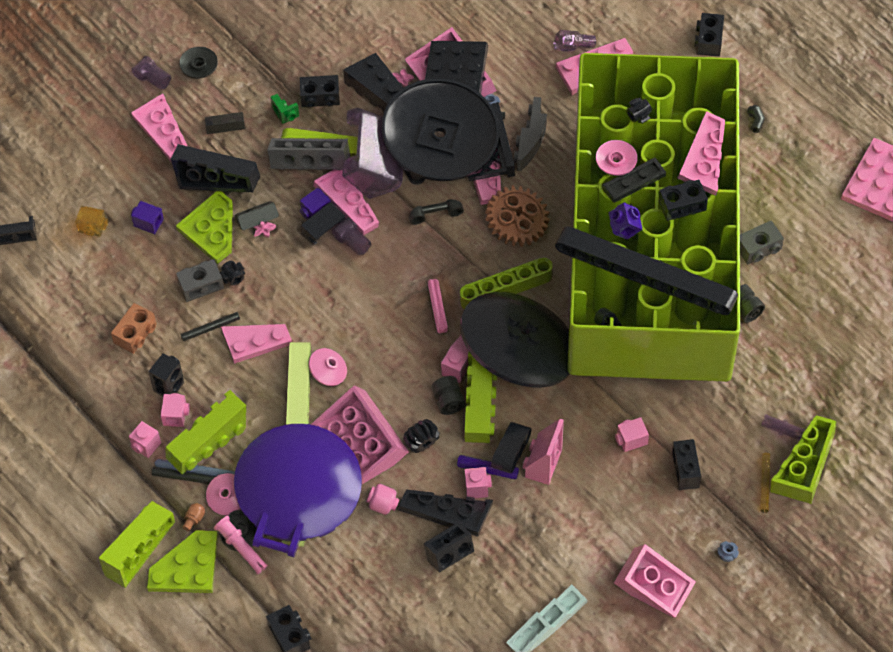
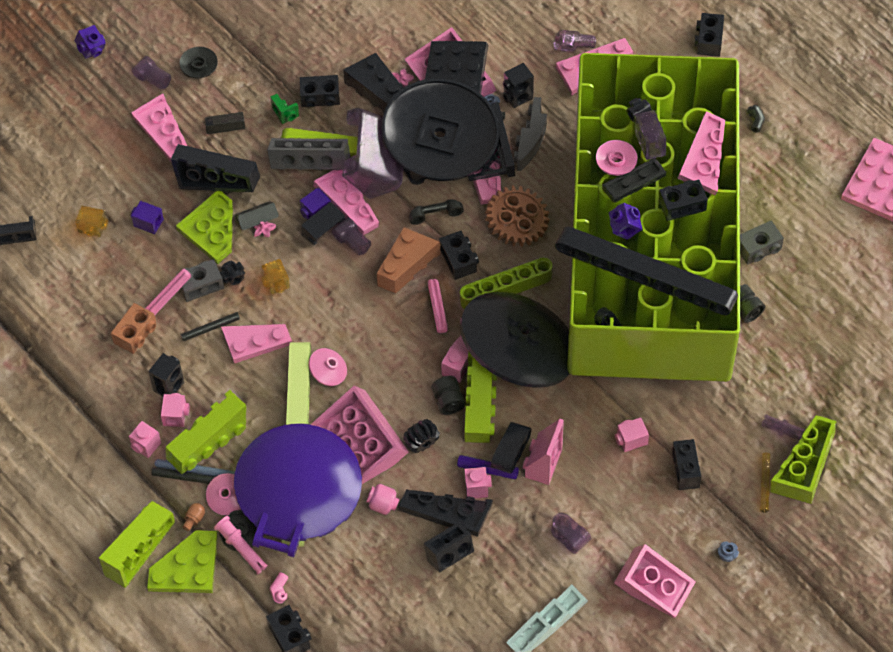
none -> dark purple brick [74,25,106,59]
none -> bright pink axle [145,269,191,315]
none -> clear yellow brick [261,259,290,294]
none -> bright pink arm [269,572,288,604]
none -> nougat wedge [377,228,440,293]
none -> black brick [439,231,479,280]
none -> black brick [503,63,534,108]
none -> clear purple piece [551,513,591,554]
none -> brick [635,110,666,160]

